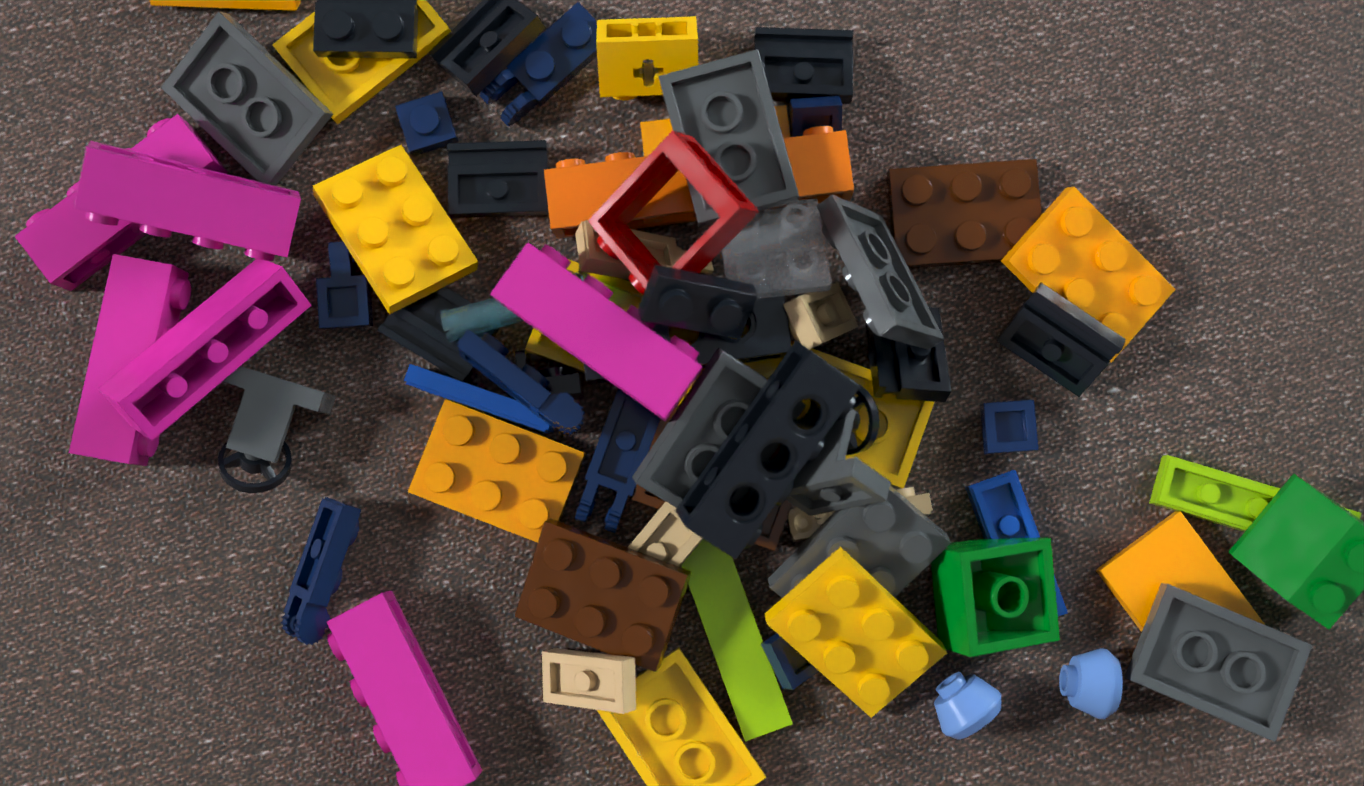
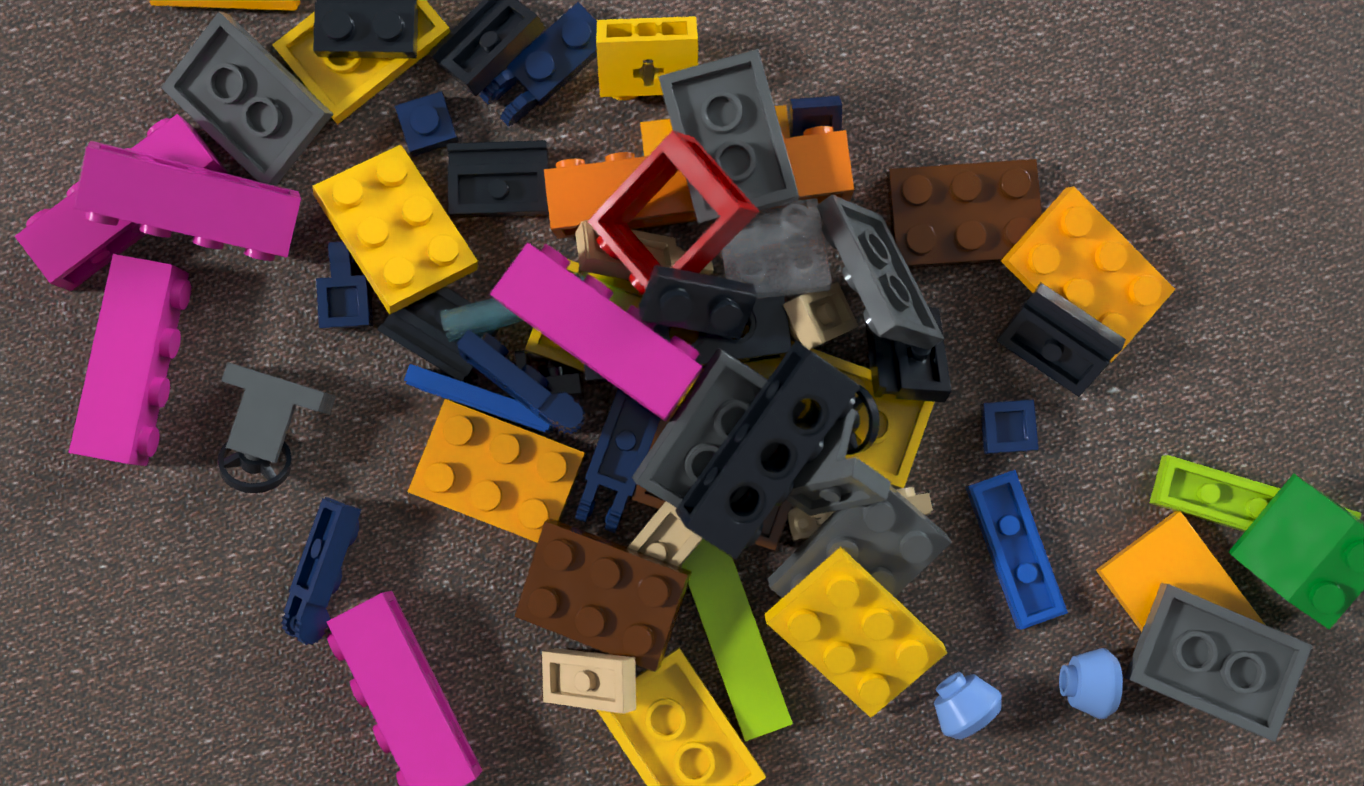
dark pink brick [98,259,312,441] -> none
black plate [754,27,853,104] -> none
dark blue plate [761,633,819,690] -> none
green slope [931,537,1060,657] -> none

